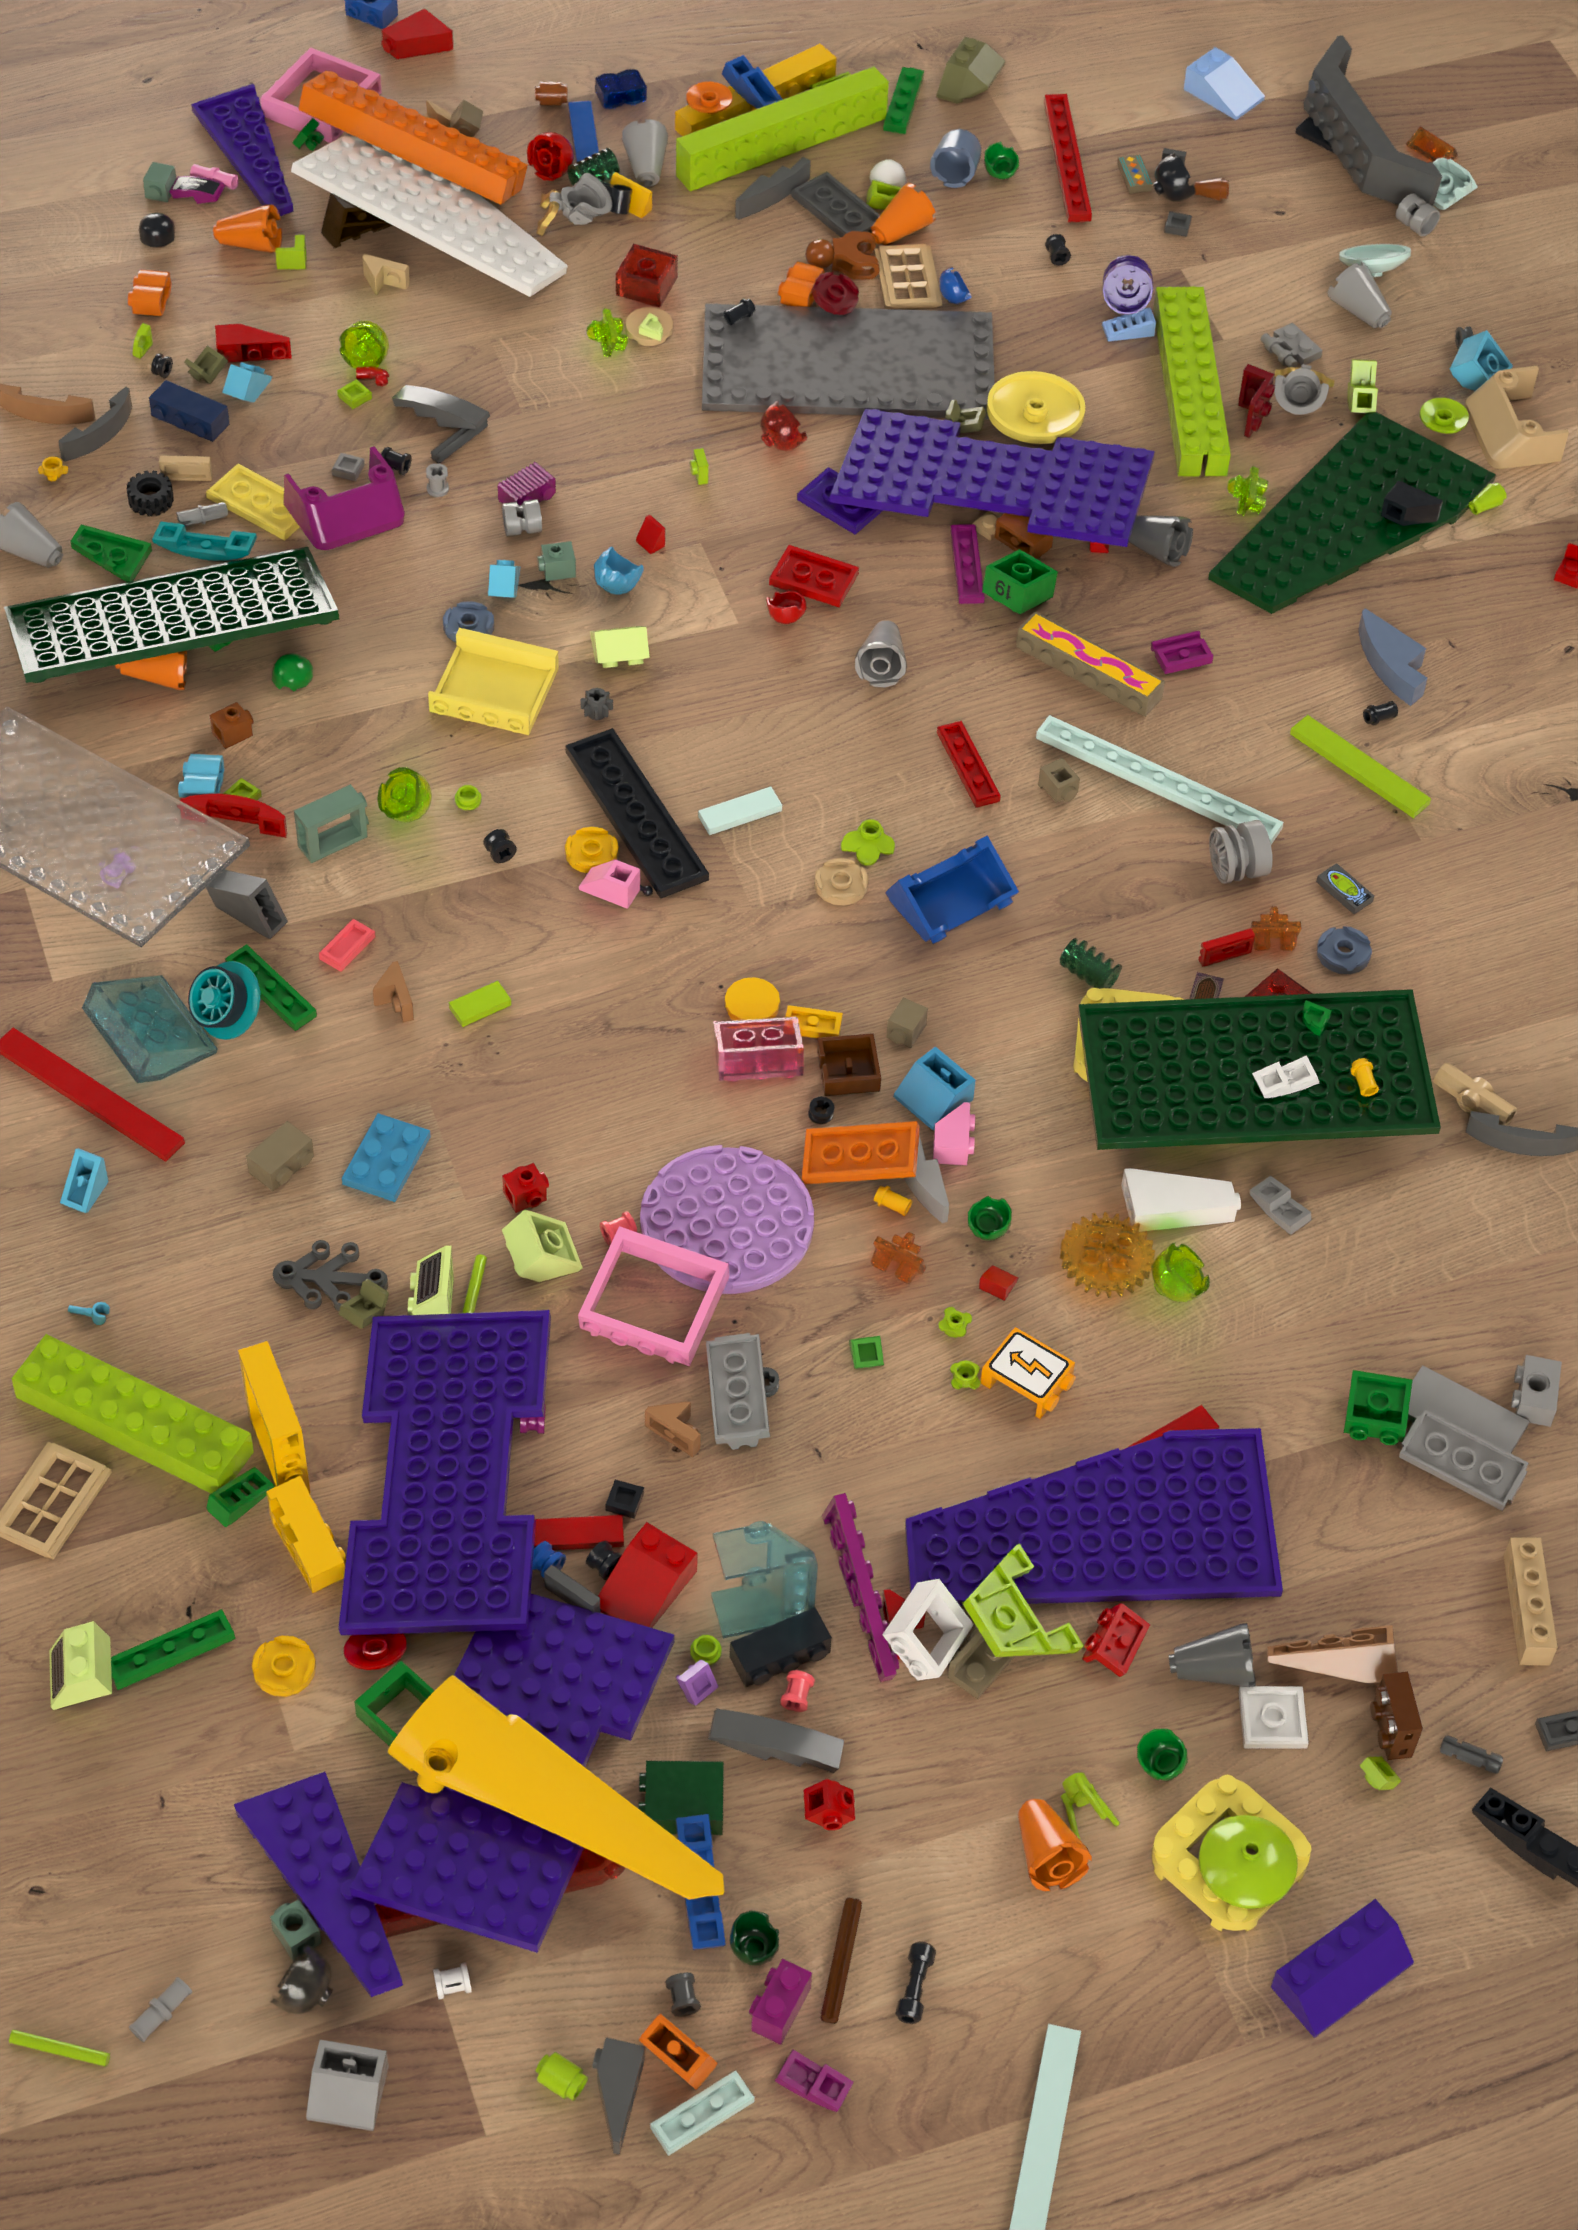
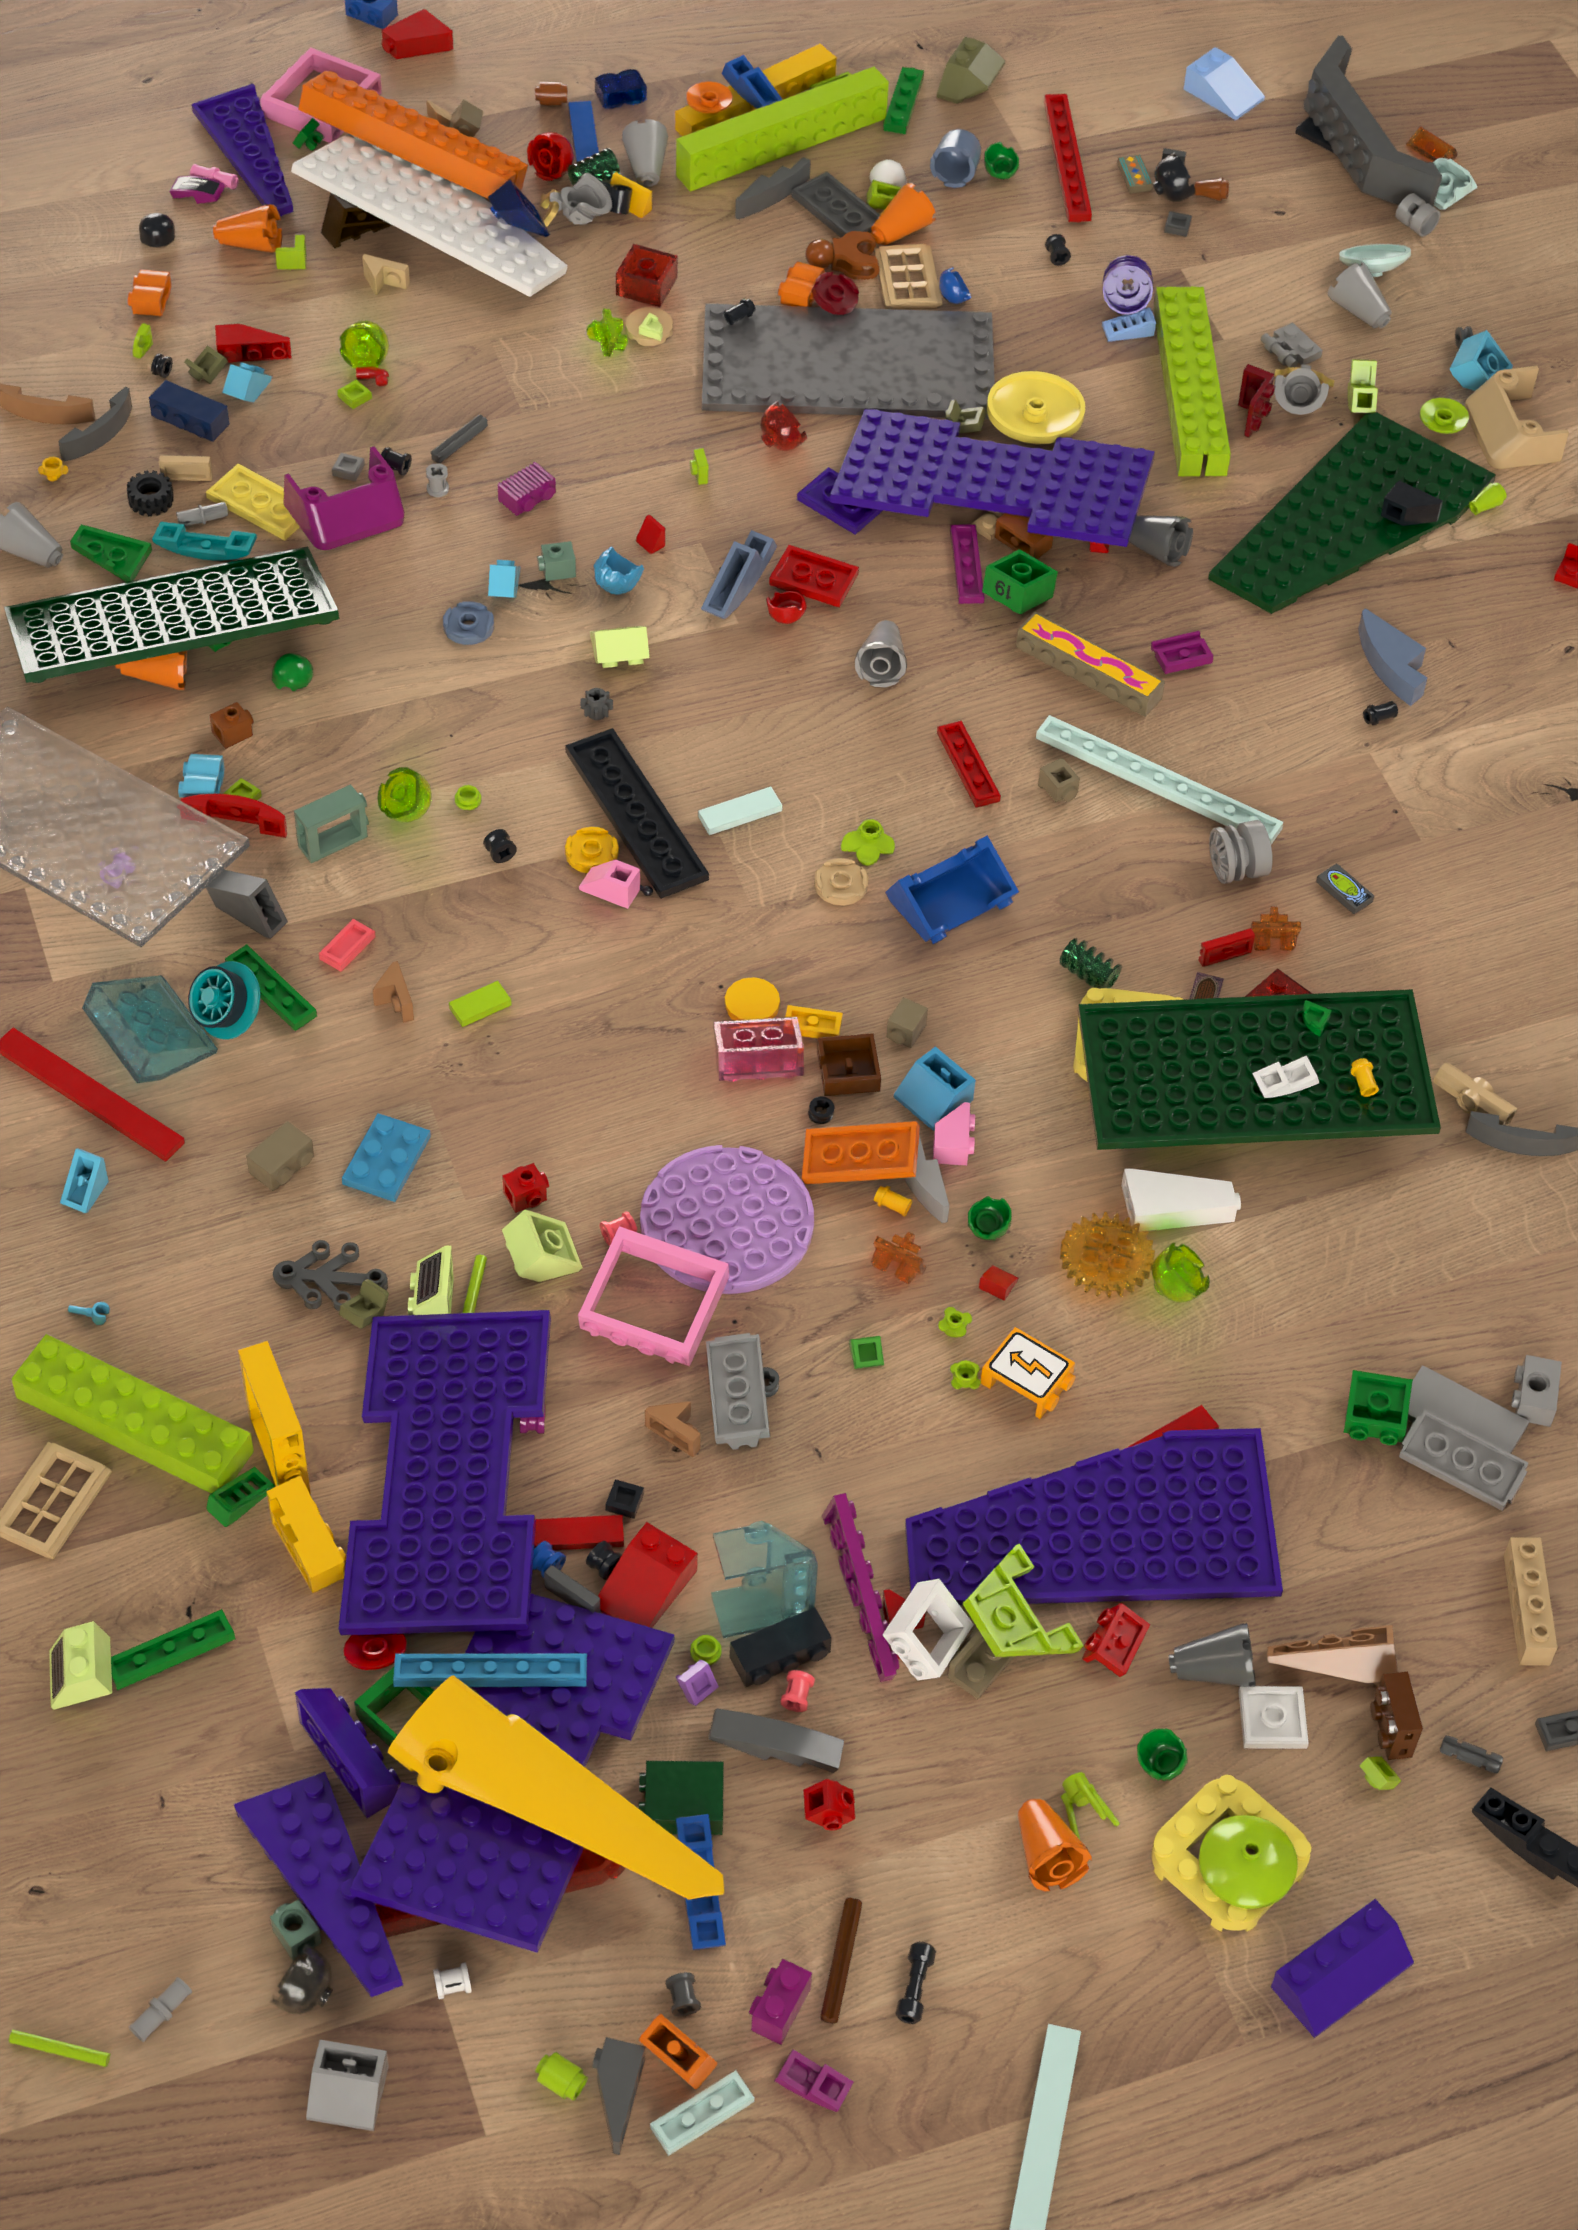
sand green brick [143,162,176,203] -> none
yellow tile [252,1635,316,1697] -> none
dark grey slope [392,385,490,429] -> none
light yellow panel [428,628,559,735] -> none
light grey wheel [502,499,542,536] -> none
dark green hair [729,1910,779,1966] -> none
clear neon green hips [1227,466,1268,516] -> none
light grey slope [1250,1176,1312,1235] -> none
lime tile [1290,715,1431,819] -> none
sand blue tile [1317,926,1372,974] -> none
none -> dark purple slope [295,1688,401,1819]
none -> dark azure tile [393,1654,587,1687]
none -> clear blue slope [488,180,550,237]
none -> sand blue slope [701,530,777,619]

